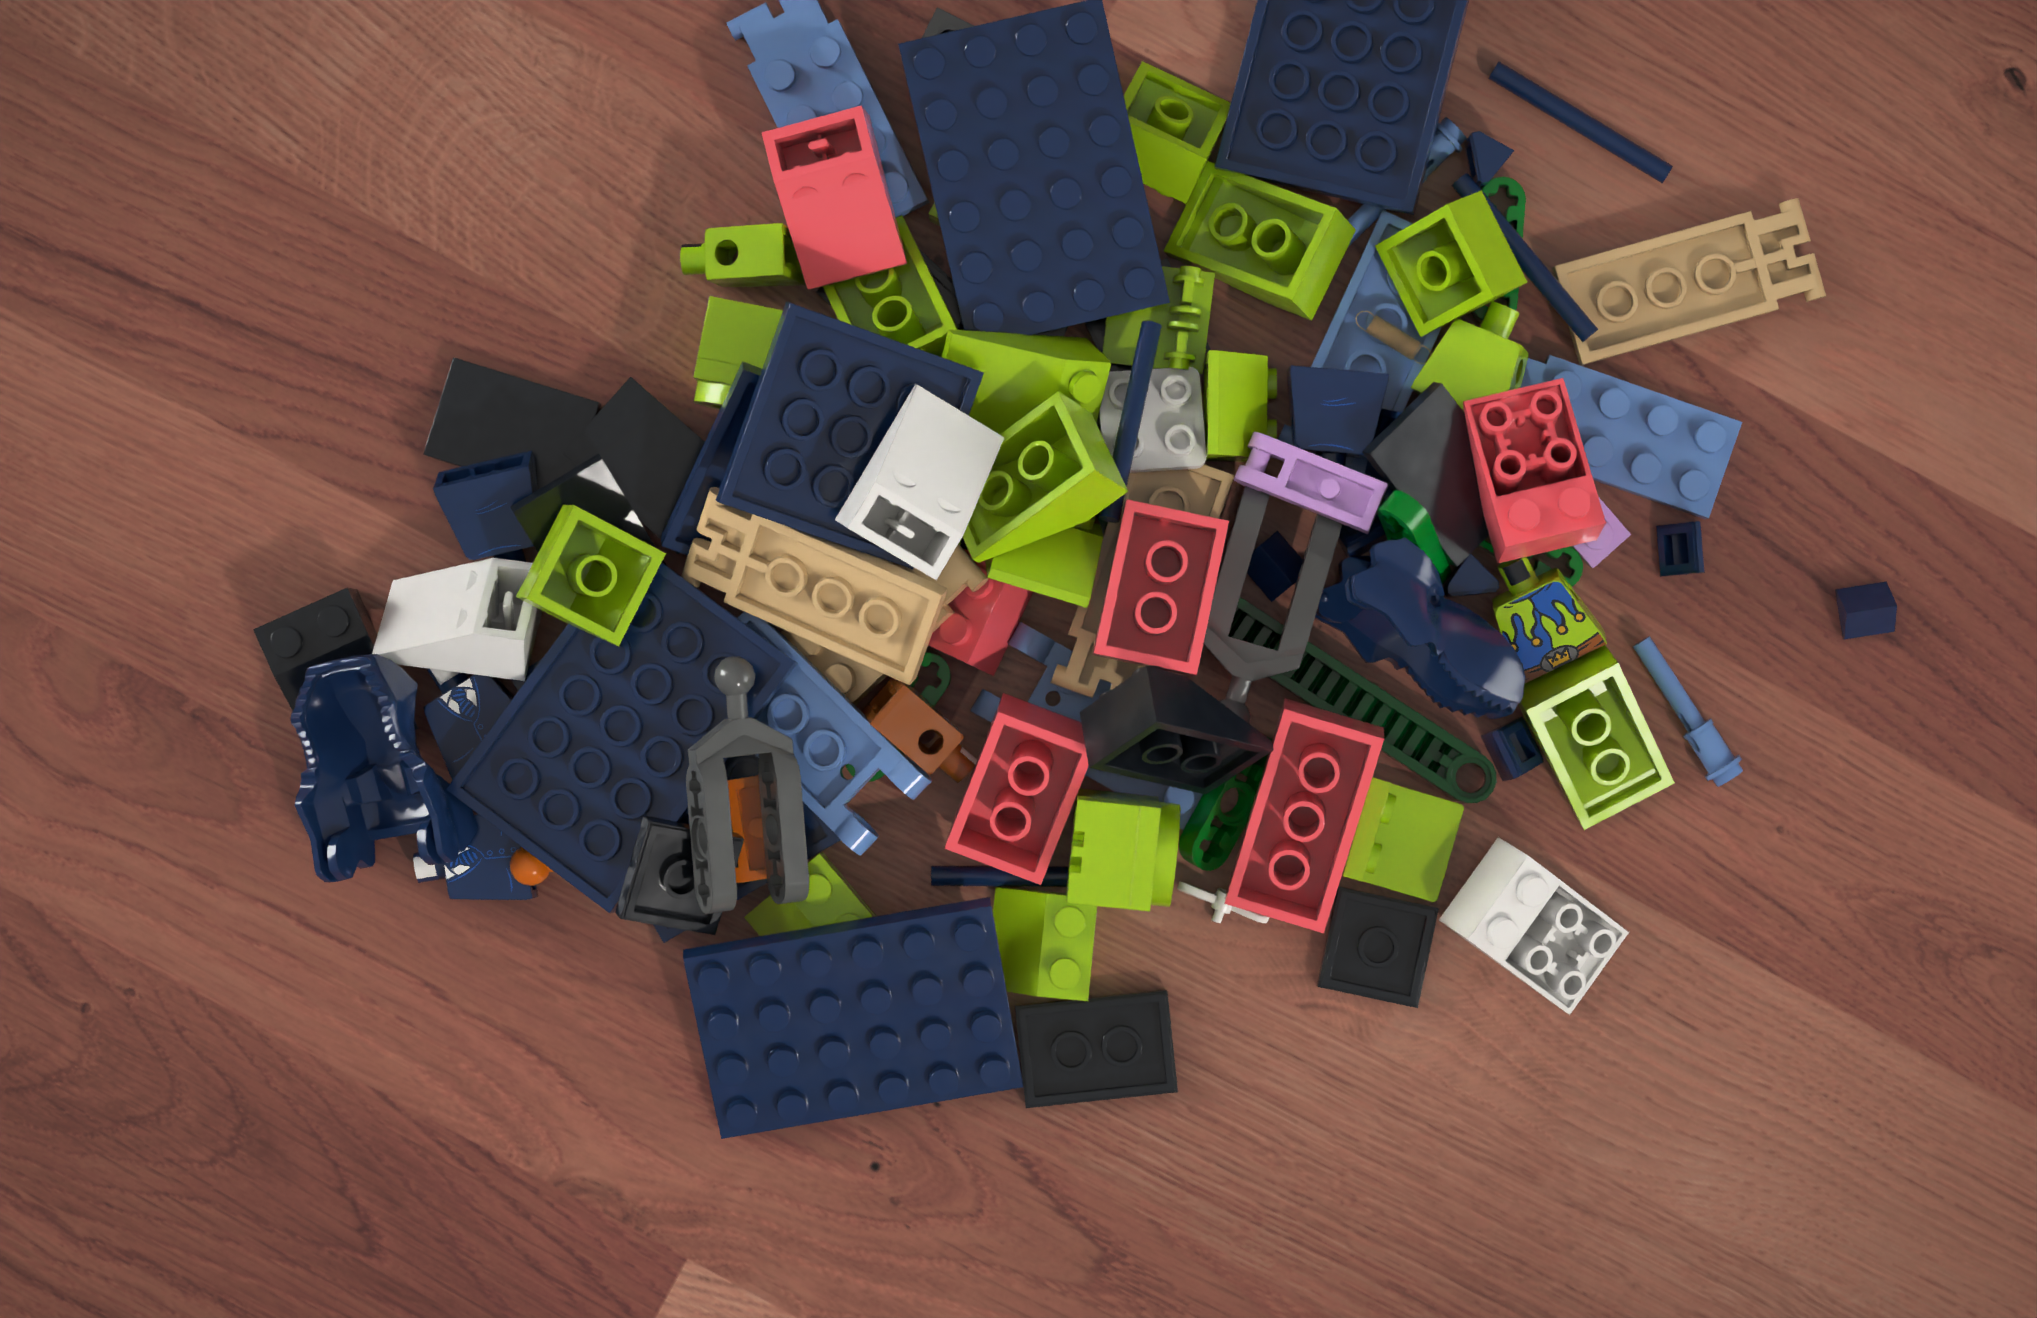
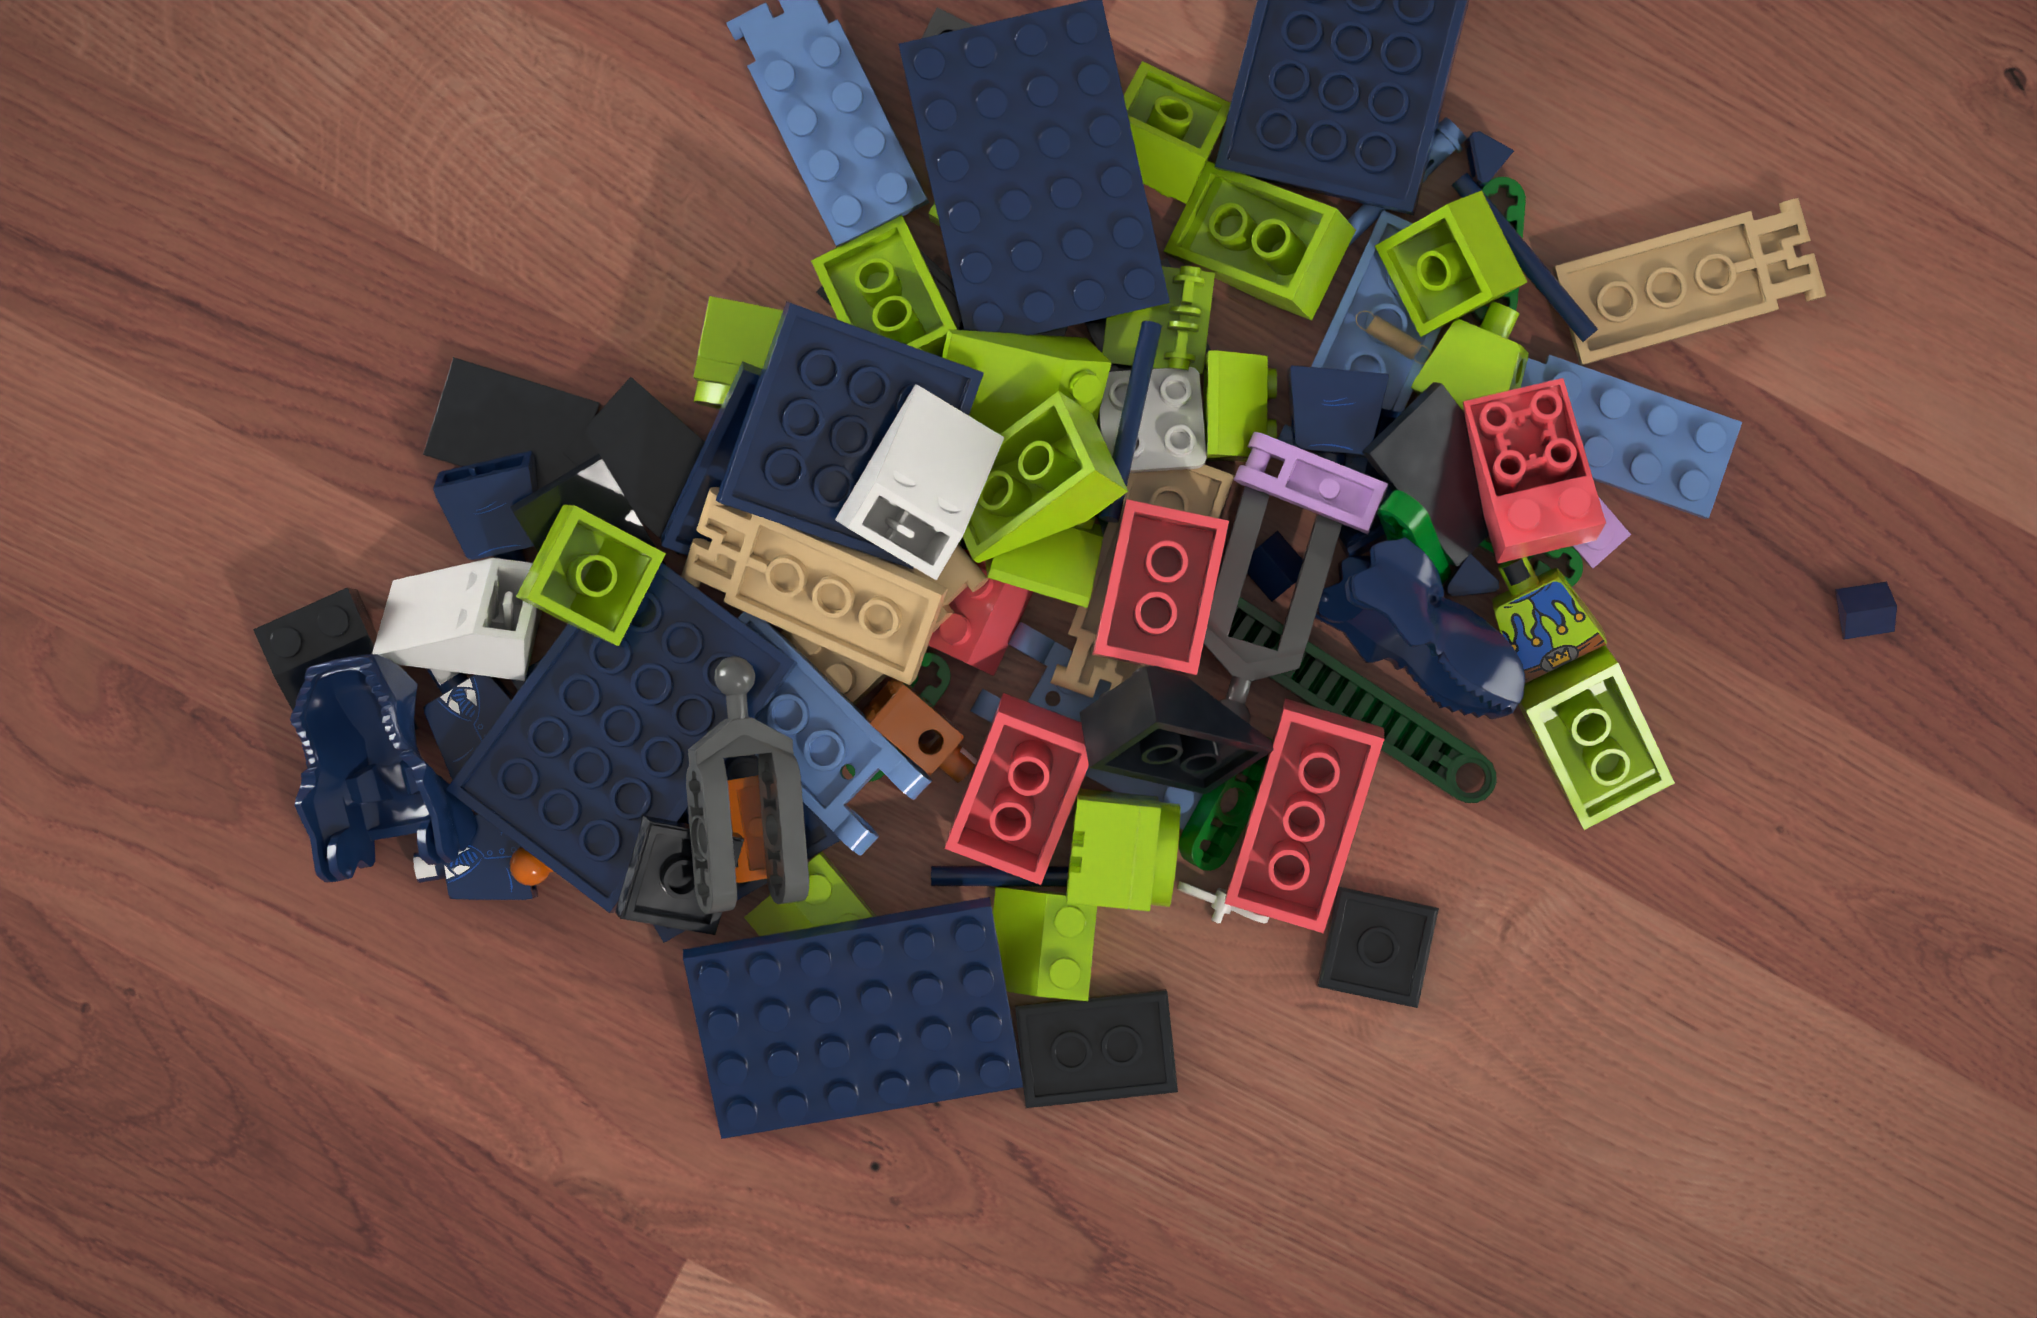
lime torso [680,223,805,287] -> none
coral slope [762,105,907,290] -> none
lime bracket [1342,777,1464,902] -> none
white slope [1439,837,1629,1015] -> none
dark blue slope [1481,716,1544,781] -> none
dark blue bar [1488,61,1673,183] -> none
medium blue pin [1633,636,1743,787] -> none
dark blue slope [1656,521,1705,577] -> none

